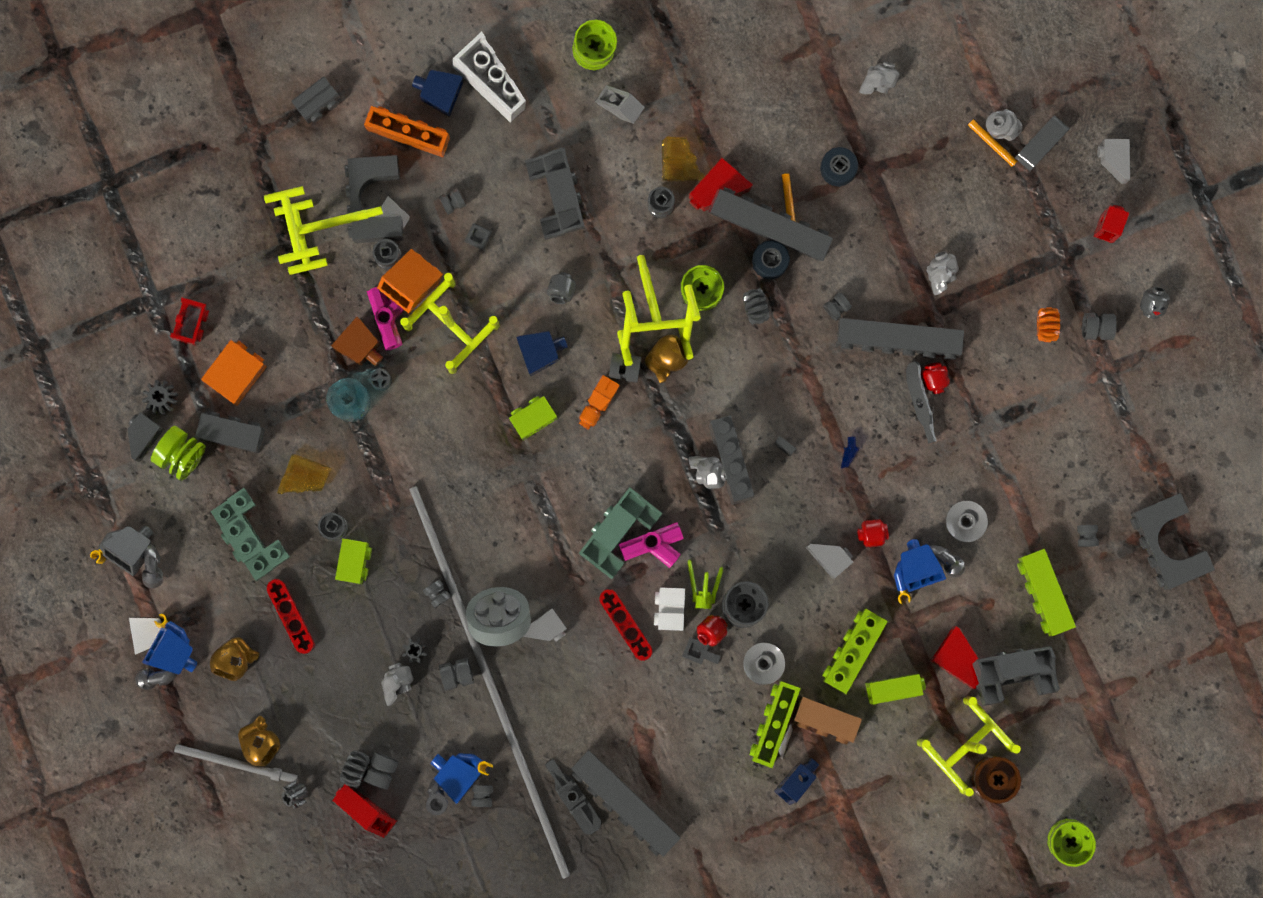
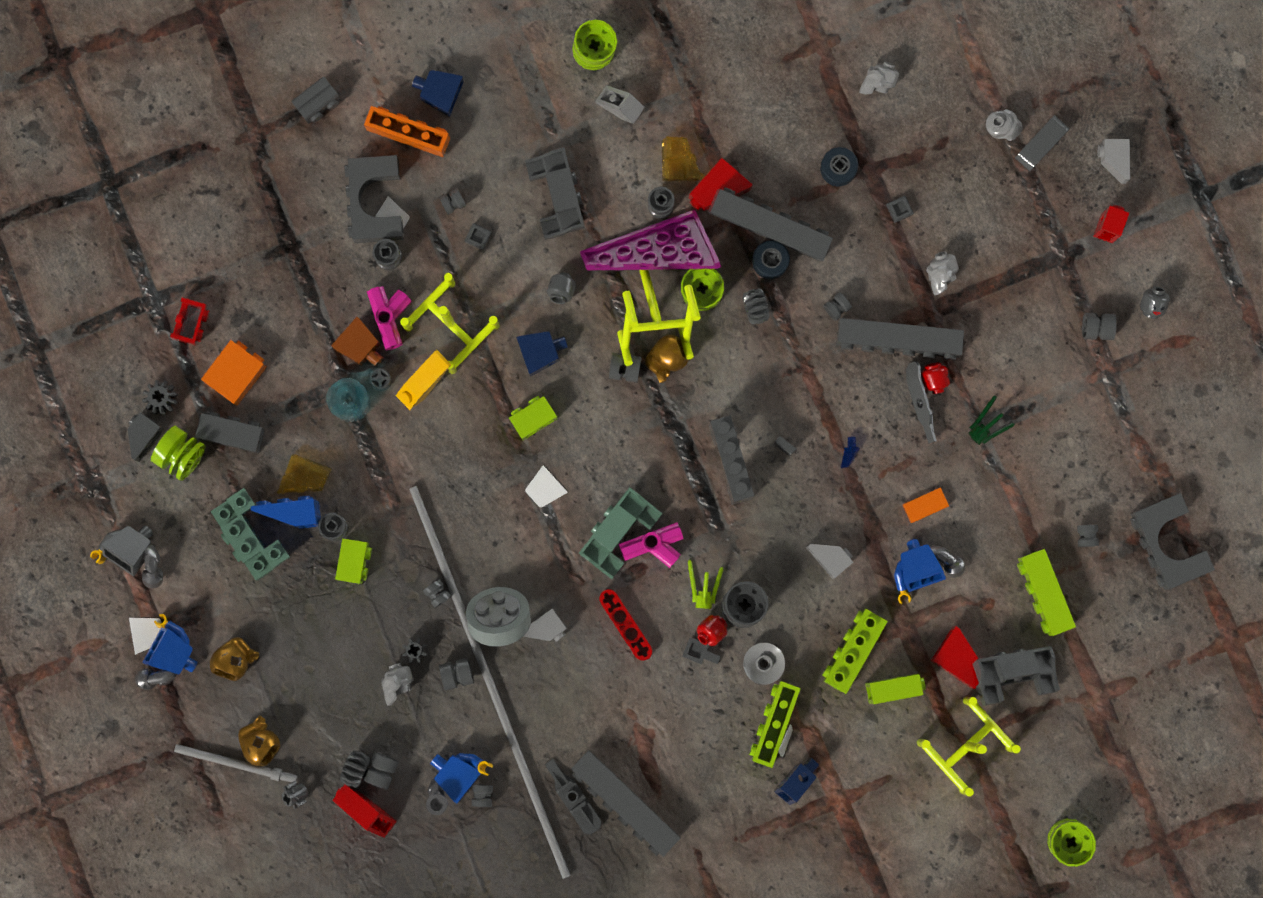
neon yellow piece [264,186,383,275] -> none
red beam [267,579,315,654] -> none
orange brick [377,249,443,313] -> none
white wedge [453,32,526,123] -> none
orange piece [578,375,620,430] -> none
white brick [654,588,685,631] -> none
light grey head [689,456,727,489] -> none
light orange bar [782,174,796,222] -> none
medium nougat brick [793,697,862,745] -> none
red head [857,519,889,547] -> none
light grey dish [946,501,988,542] -> none
light orange bar [968,119,1018,167] -> none
reddish brown wheel [970,755,1021,804] -> none
orange gear [1037,307,1060,342] -> none
none -> blue slope [250,496,321,529]
none -> yellow slope [395,350,451,410]
none -> white sticker [525,465,568,508]
none -> magenta wing [580,210,721,270]
none -> dark grey tile [886,196,914,223]
none -> orange tile [902,487,949,523]
none -> dark green plant [968,395,1015,445]

